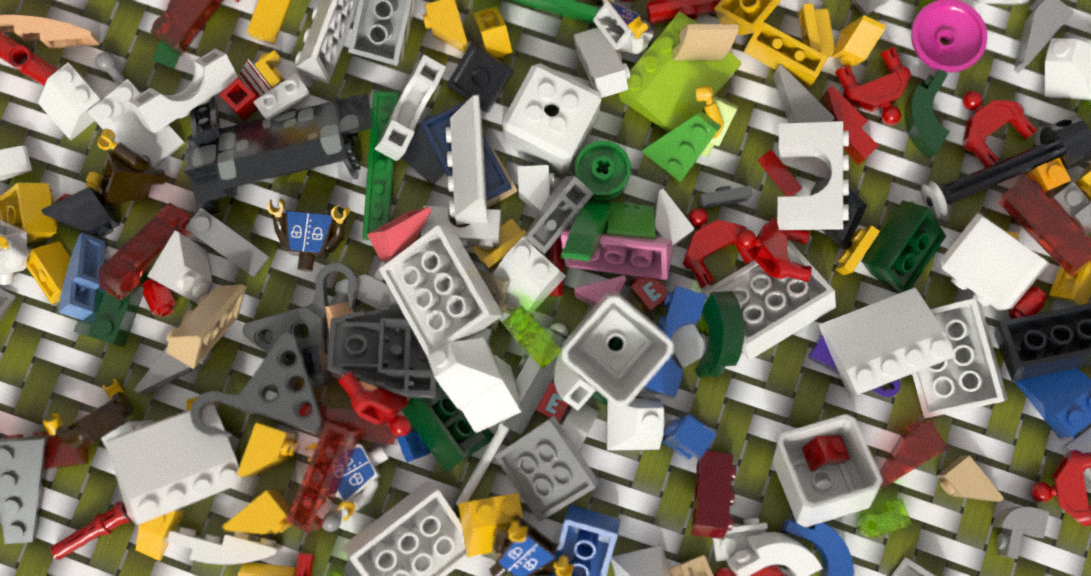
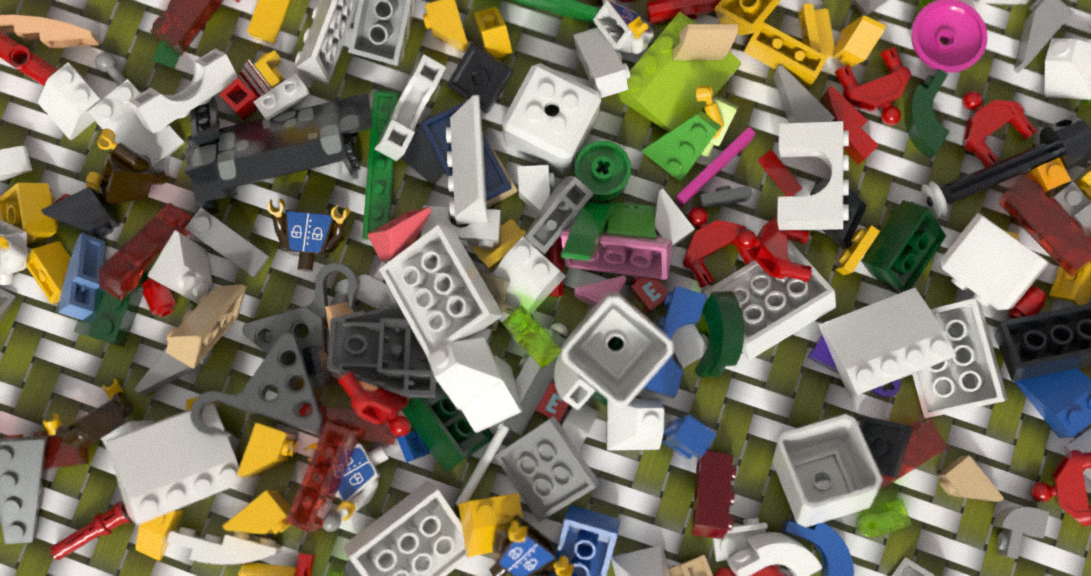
red bracket [802,435,850,471] -> none
none -> dark pink tile [674,127,755,208]
none -> black tile [859,415,913,479]

